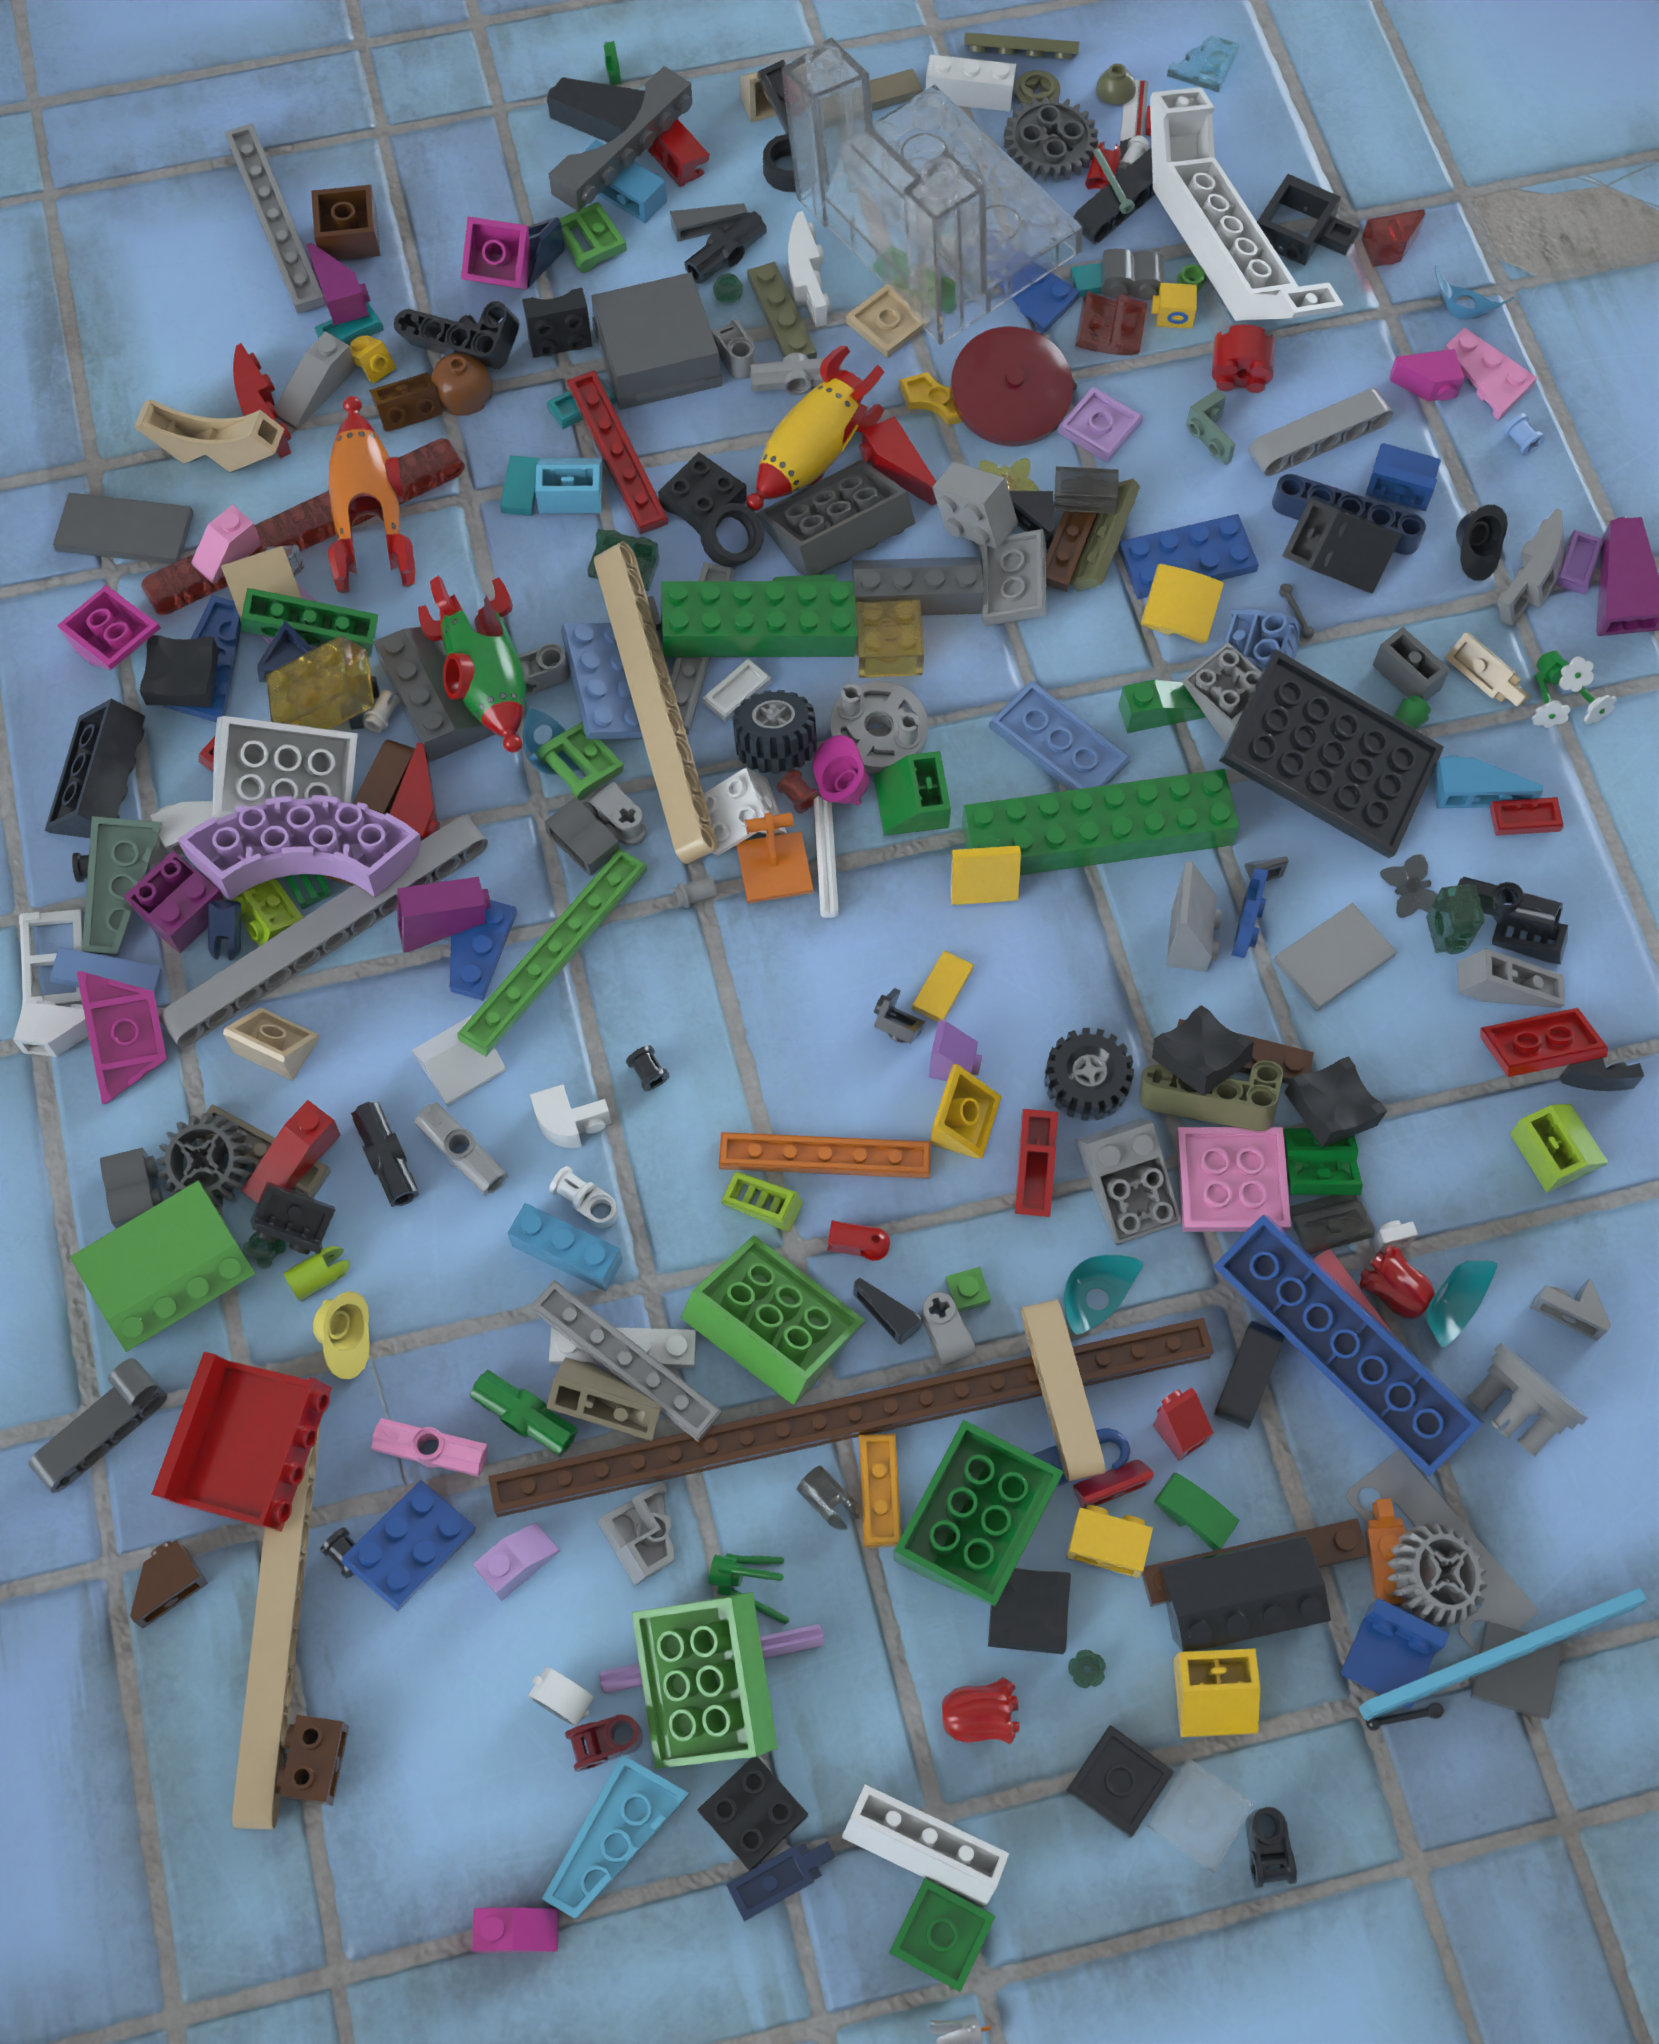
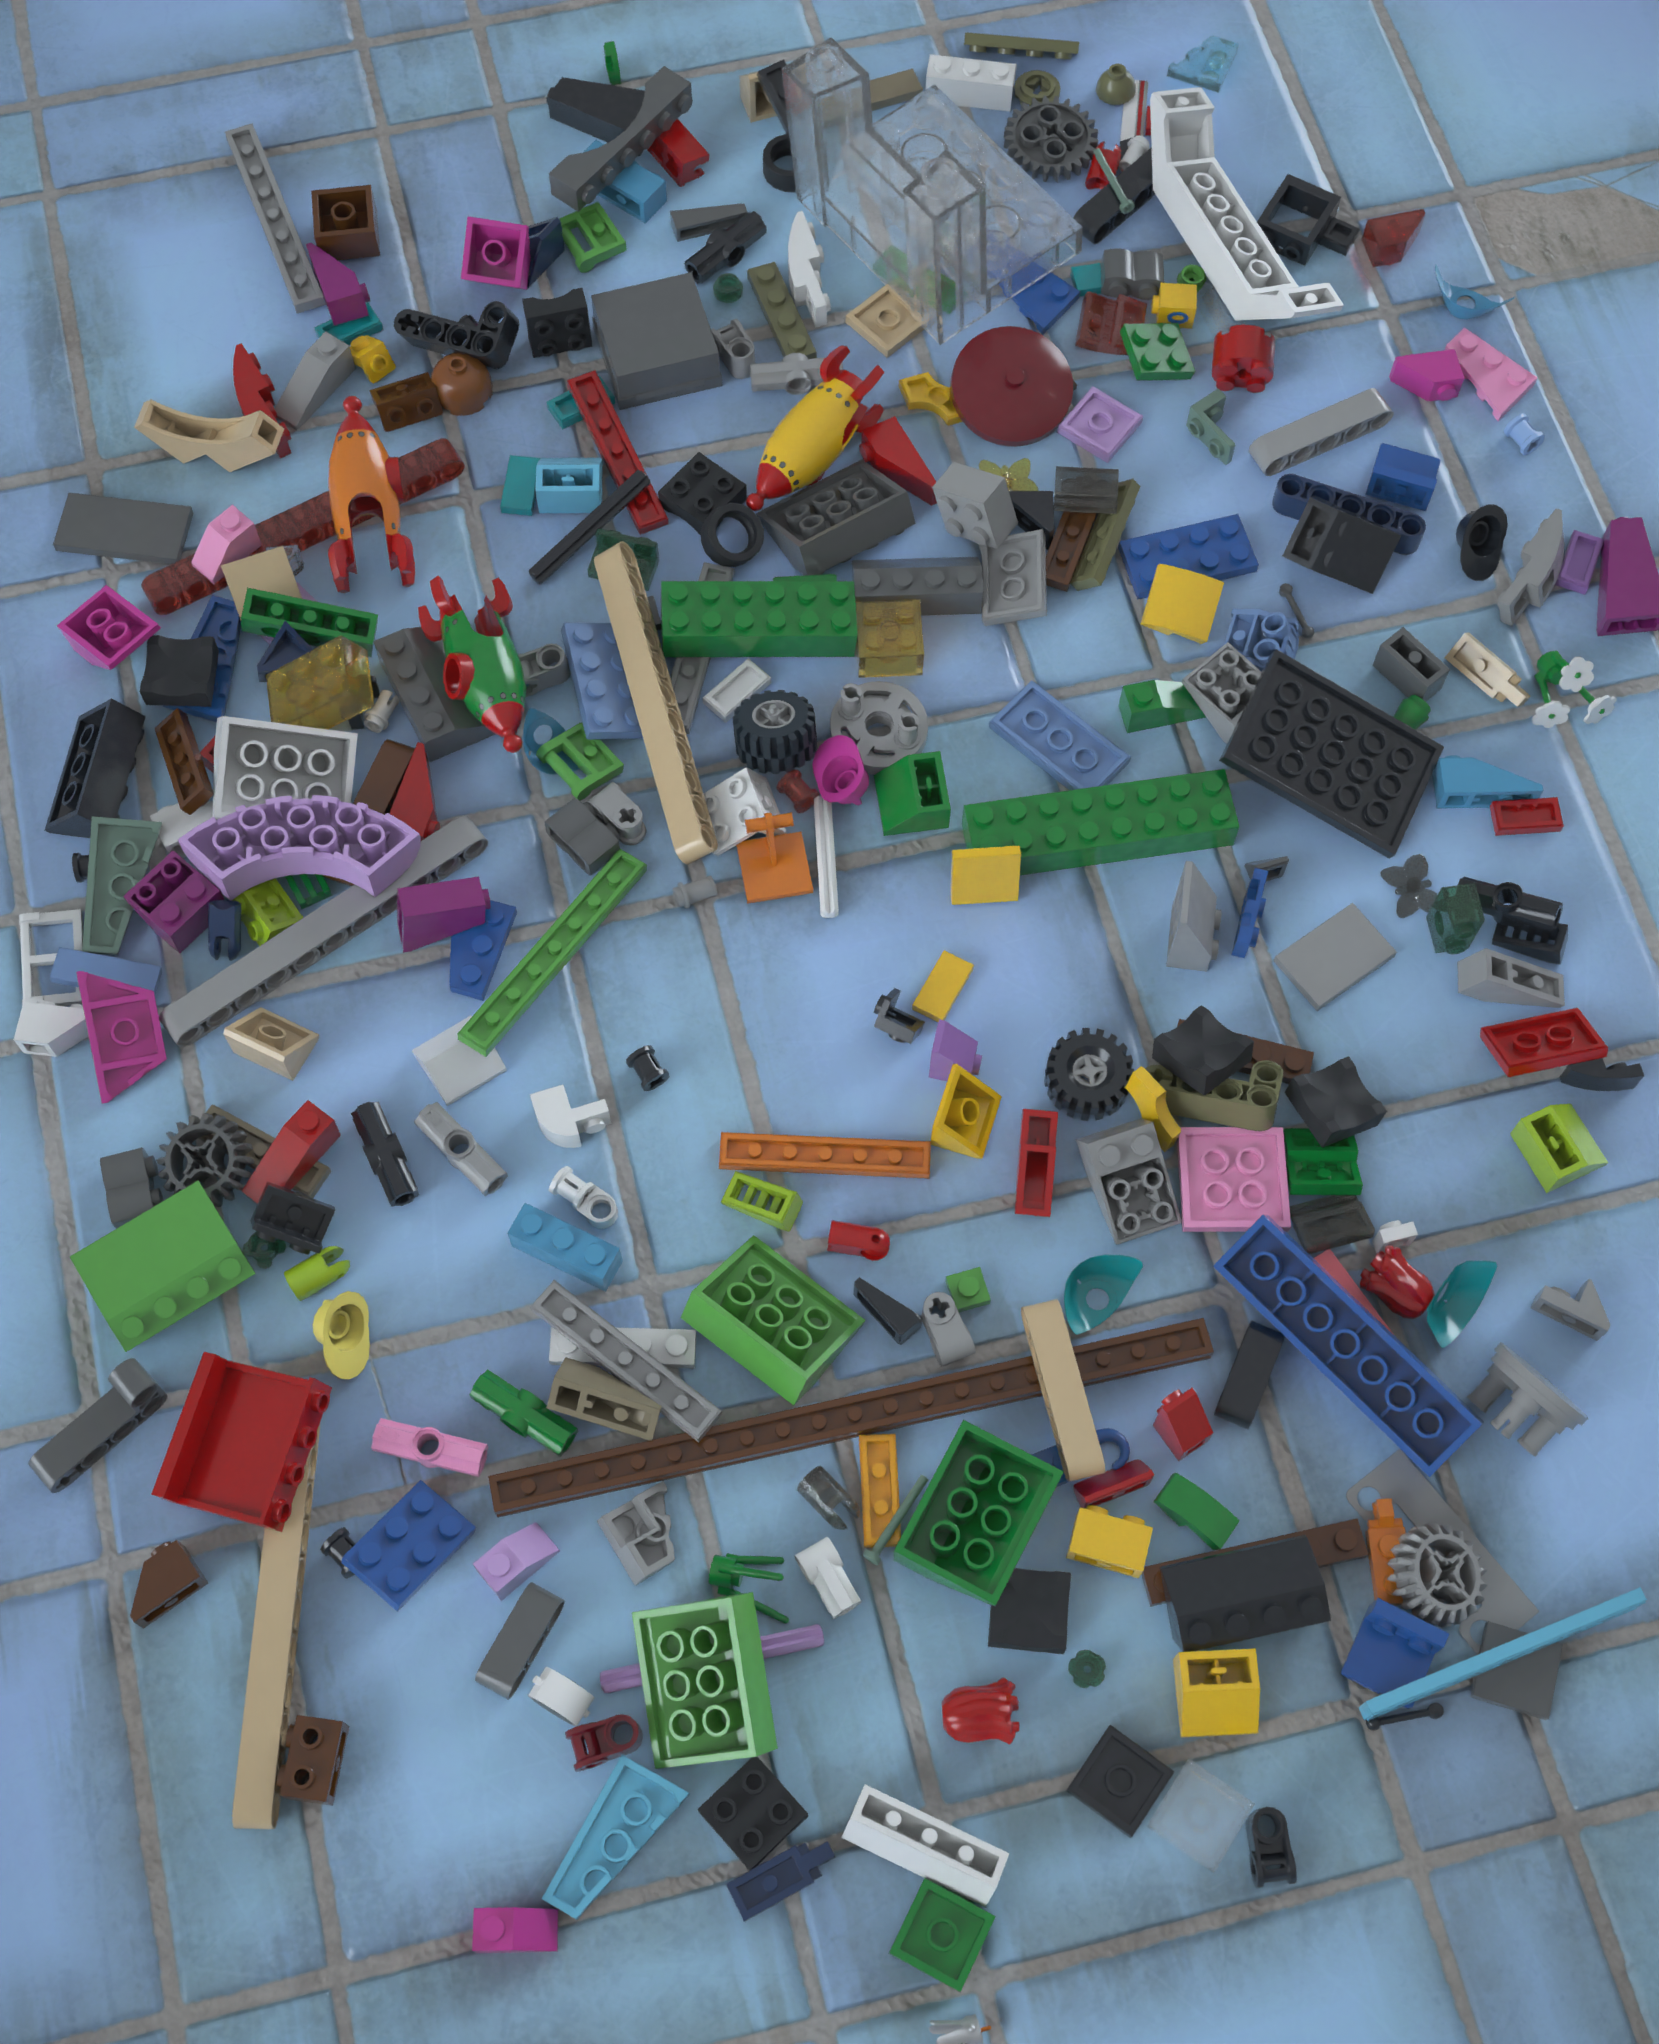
none -> reddish brown plate [154,708,214,815]
none -> dark grey beam [475,1582,565,1699]
none -> black axle [528,470,650,584]
none -> white piece [794,1536,861,1619]
none -> sand green piece [863,1475,928,1565]
none -> green plate [1120,323,1195,381]
none -> yellow tile [1125,1066,1181,1152]

